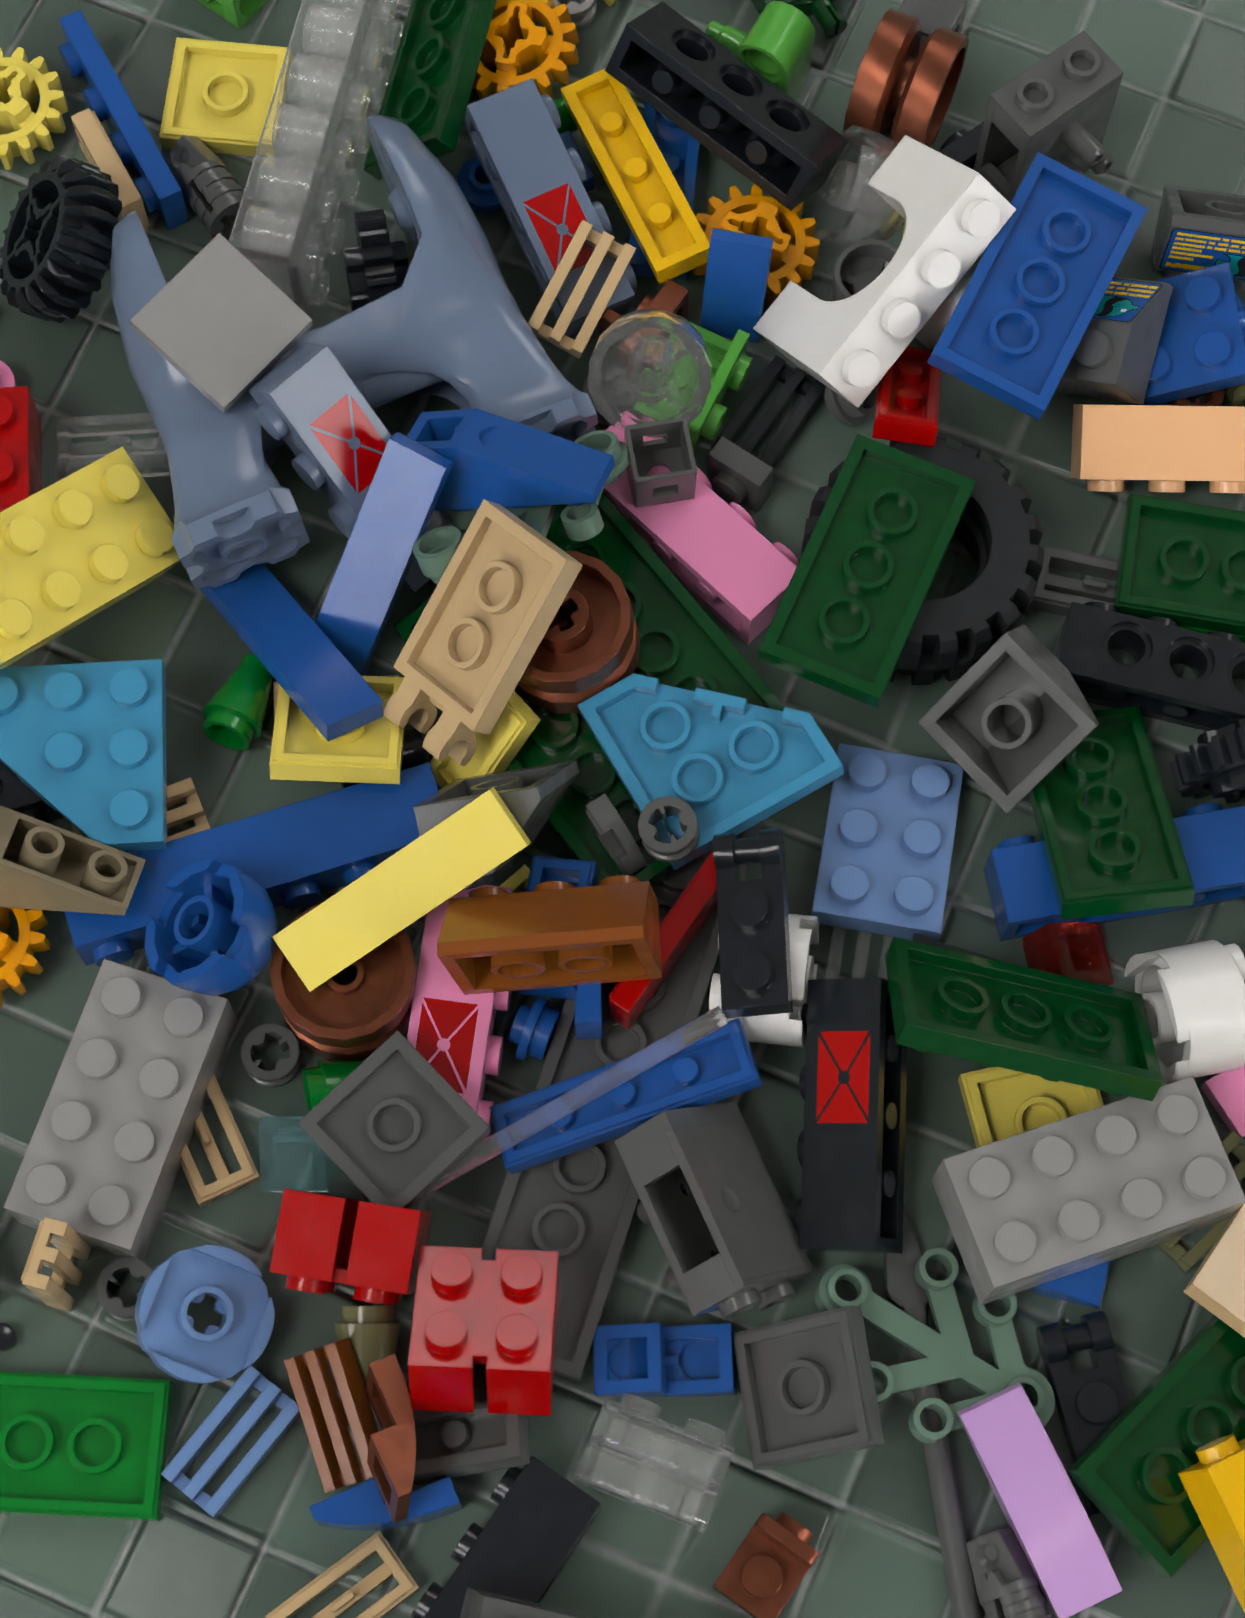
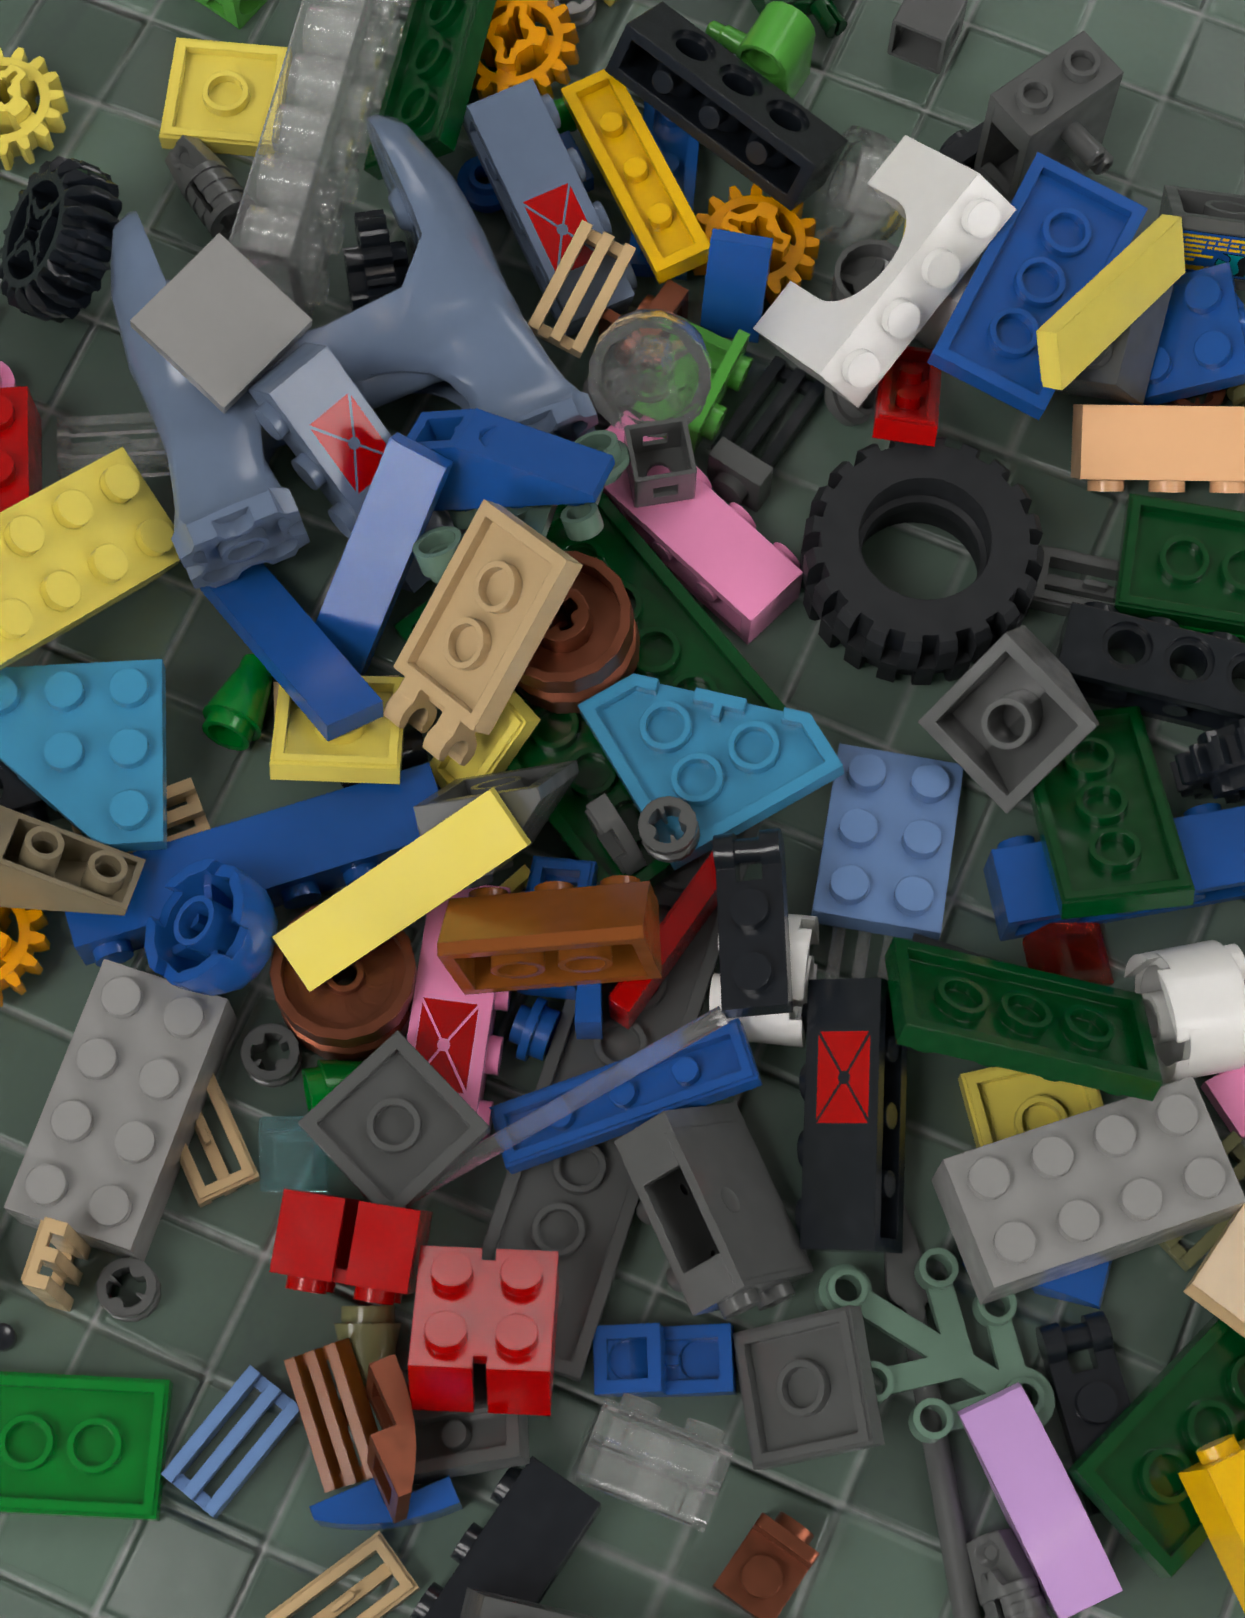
blue plate [58,10,189,231] -> none
tan tile [70,108,150,232] -> none
medium blue plate [135,1245,275,1384] -> none
dark green plate [758,434,976,708] -> none
copper wheel [843,8,969,150] -> none
none -> light yellow tile [1036,214,1186,390]

